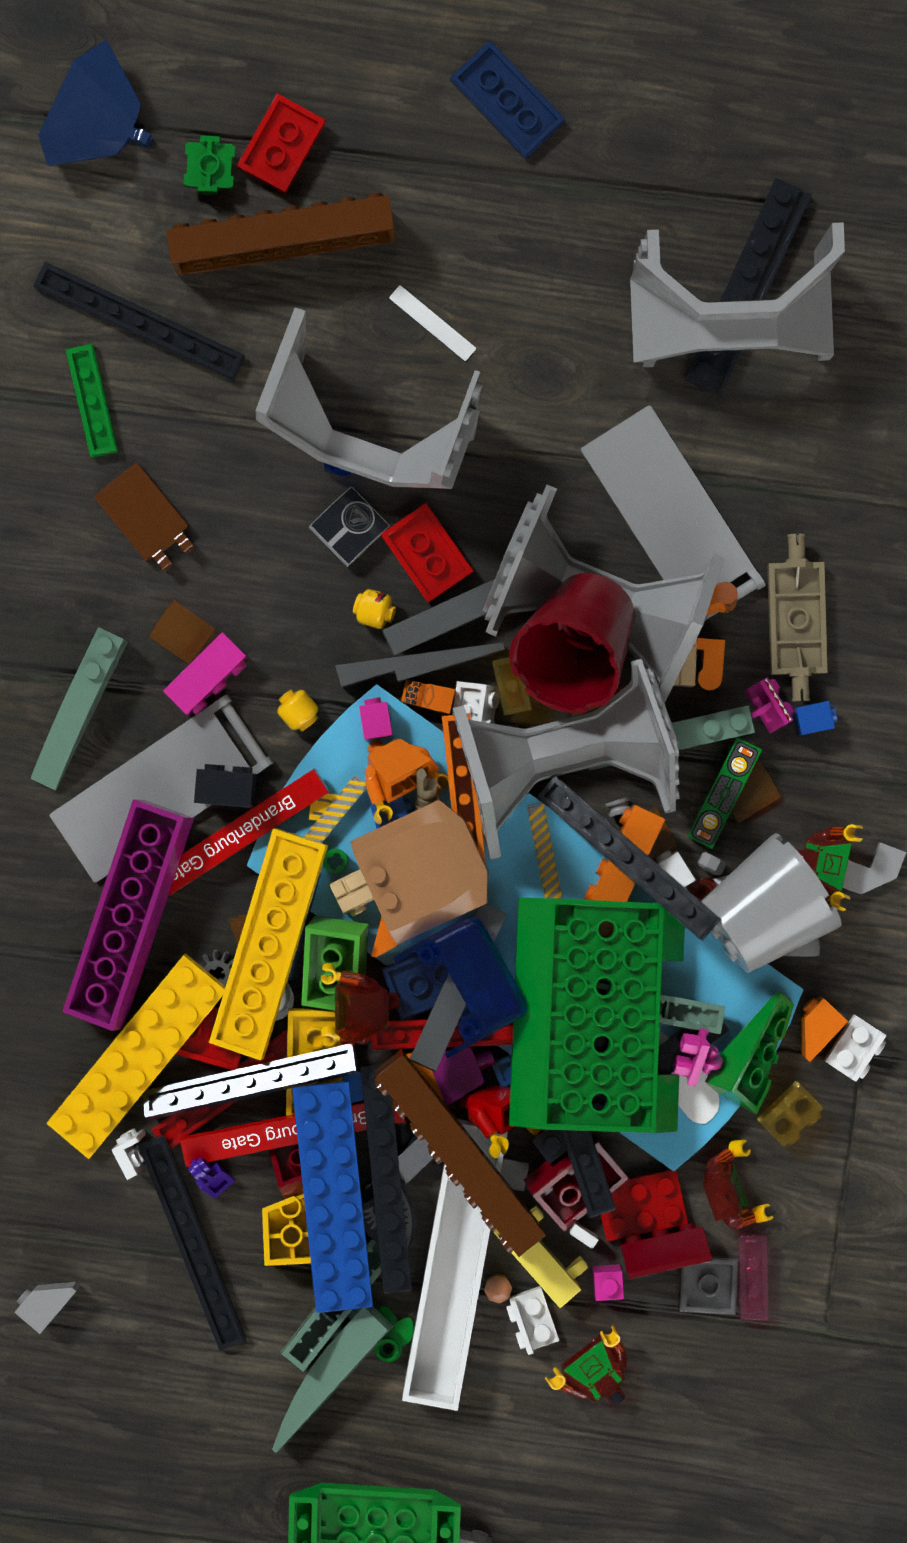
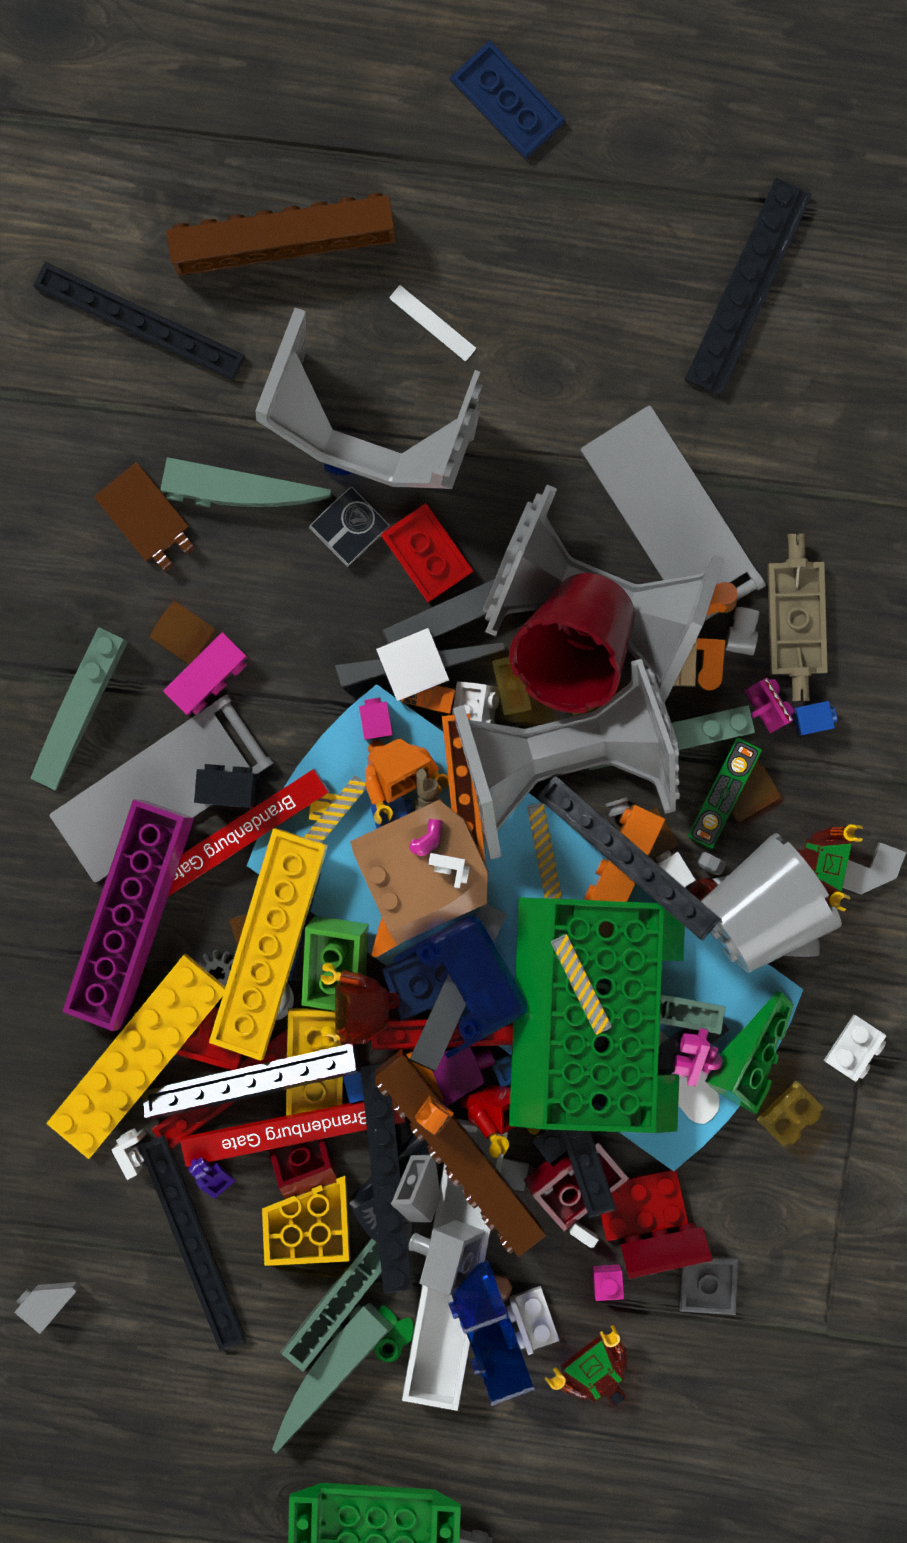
dark blue panel [38,39,153,166] -> none
green tile [65,343,119,458] -> none
green piece [183,136,235,195] -> none
red plate [237,93,326,195] -> none
yellow head [277,689,318,731] -> none
blue plate [292,1081,373,1313] -> none
green bush [323,849,348,874] -> none
tan brick [329,869,374,917] -> none
yellow head [353,589,396,629] -> none
light yellow brick [493,1206,588,1308] -> none
light grey panel [630,222,845,367] -> none
clear red torso [703,1140,773,1230] -> none
clear pink plate [738,1234,769,1321] -> none
orange slope [800,996,848,1062] -> none
none -> sand green slope [160,457,332,507]
none -> white tile [376,628,449,701]
none -> light grey slope [391,1155,441,1222]
none -> light grey brick [408,1220,486,1296]
none -> dark pink arm [409,819,443,856]
none -> orange leg [415,1095,454,1136]
none -> white bracket [428,853,470,888]
none -> clear blue windscreen [448,1260,535,1406]
none -> sticker [551,934,611,1035]
none -> light grey piece [725,607,760,656]

